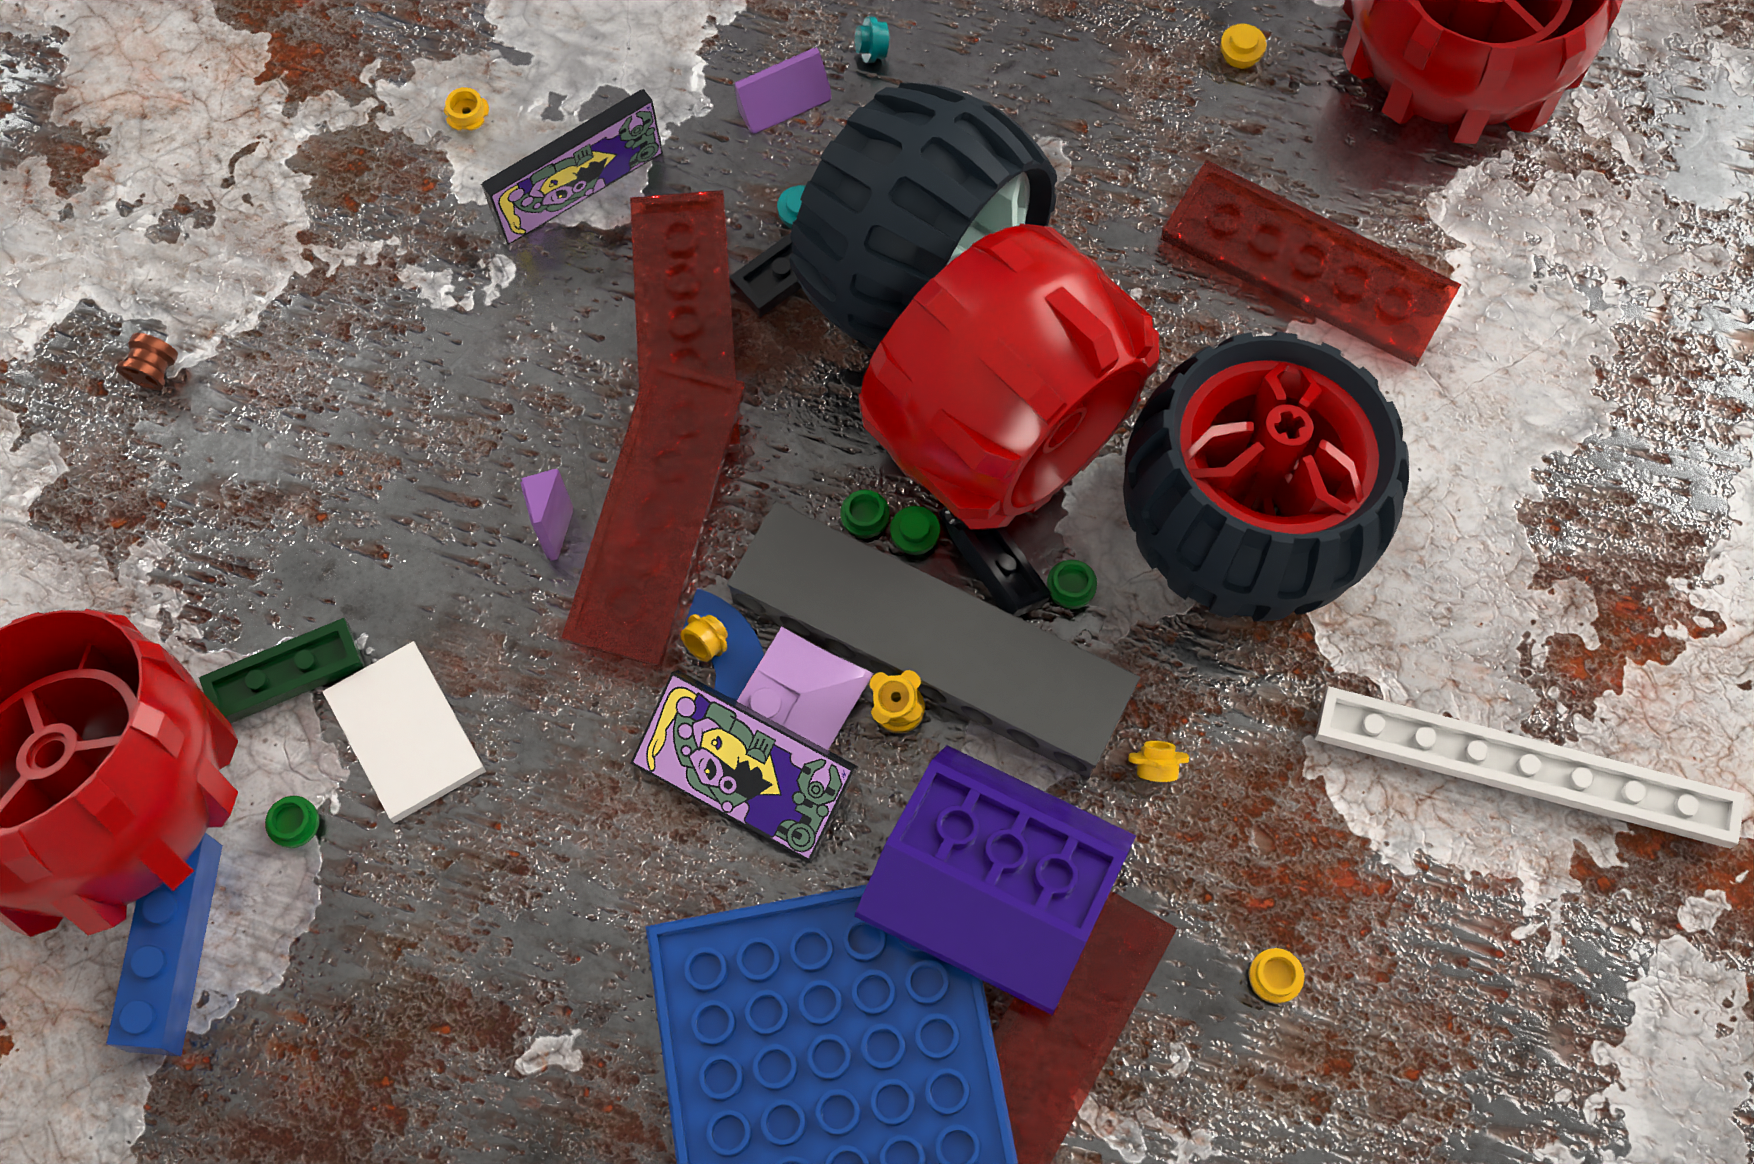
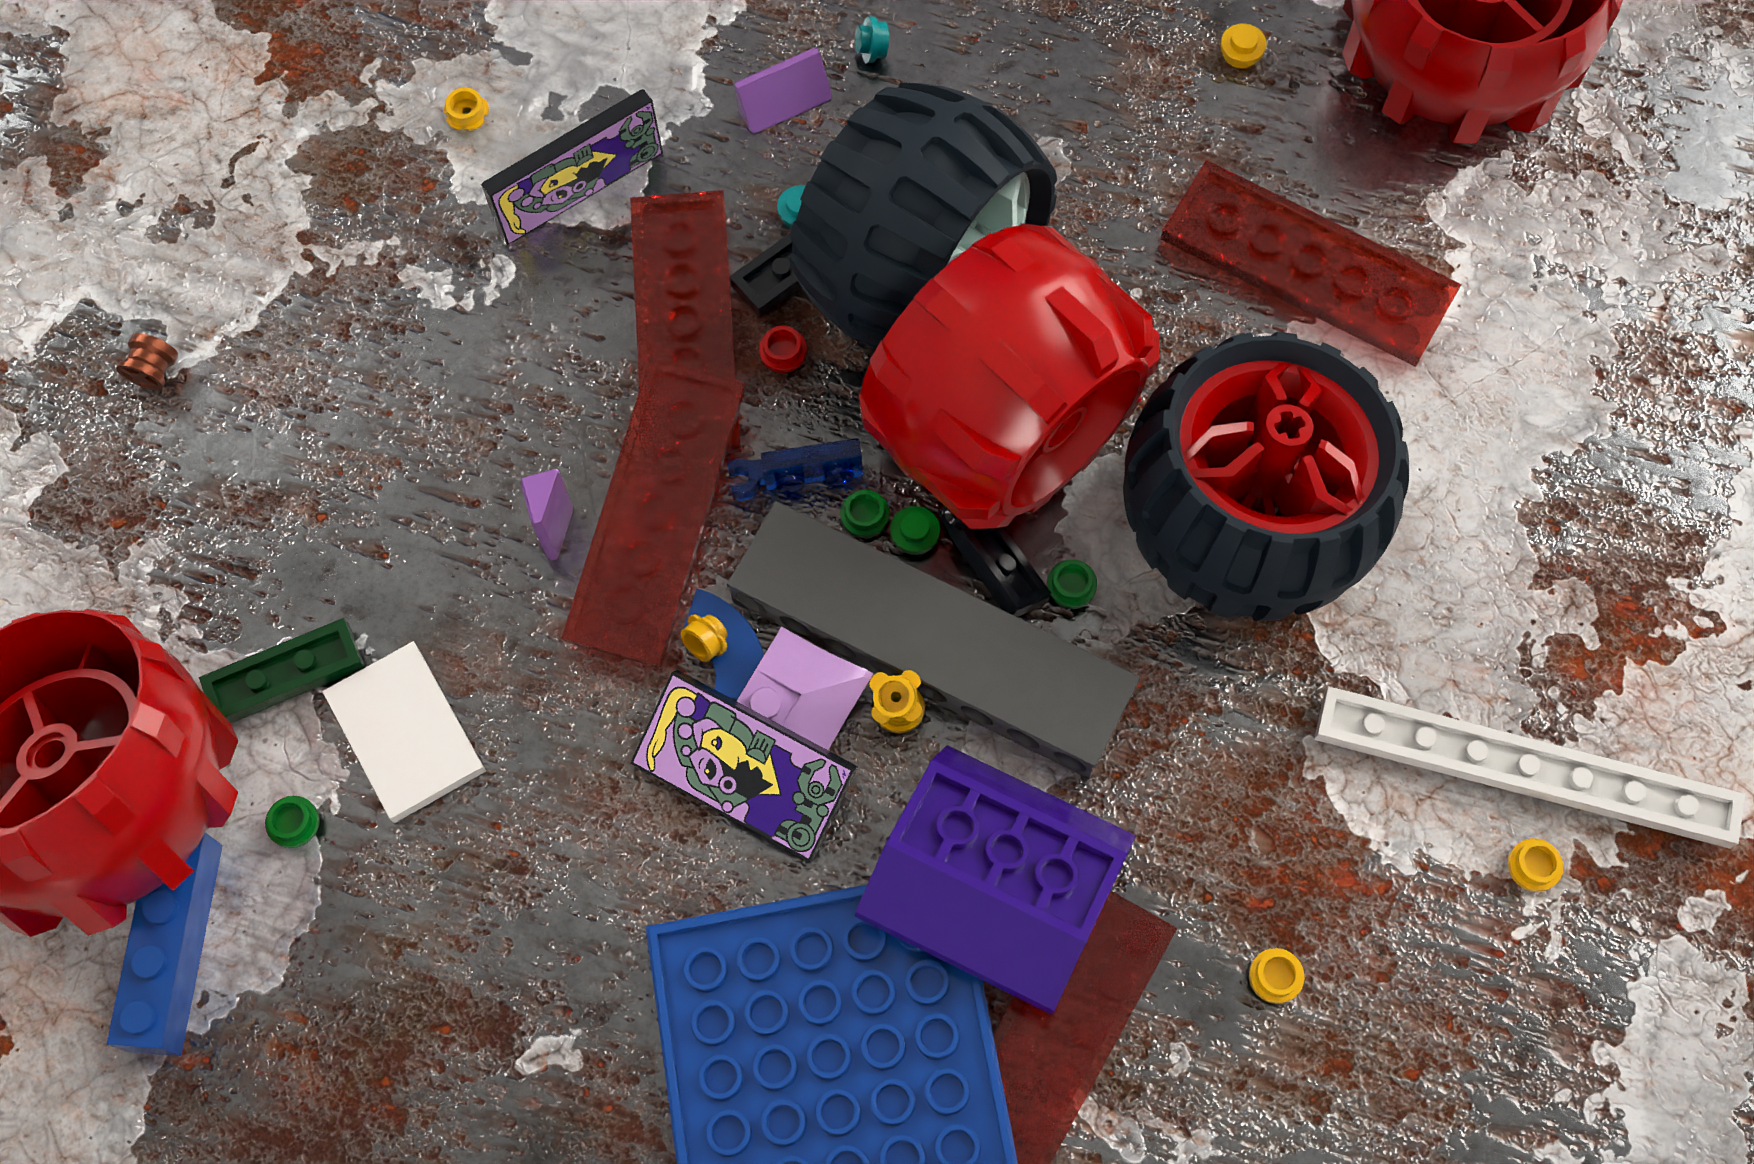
yellow plate [1128,741,1189,782] -> none
none -> clear blue plate [727,438,863,501]
none -> red plate [759,325,807,373]
none -> yellow plate [1508,838,1563,892]

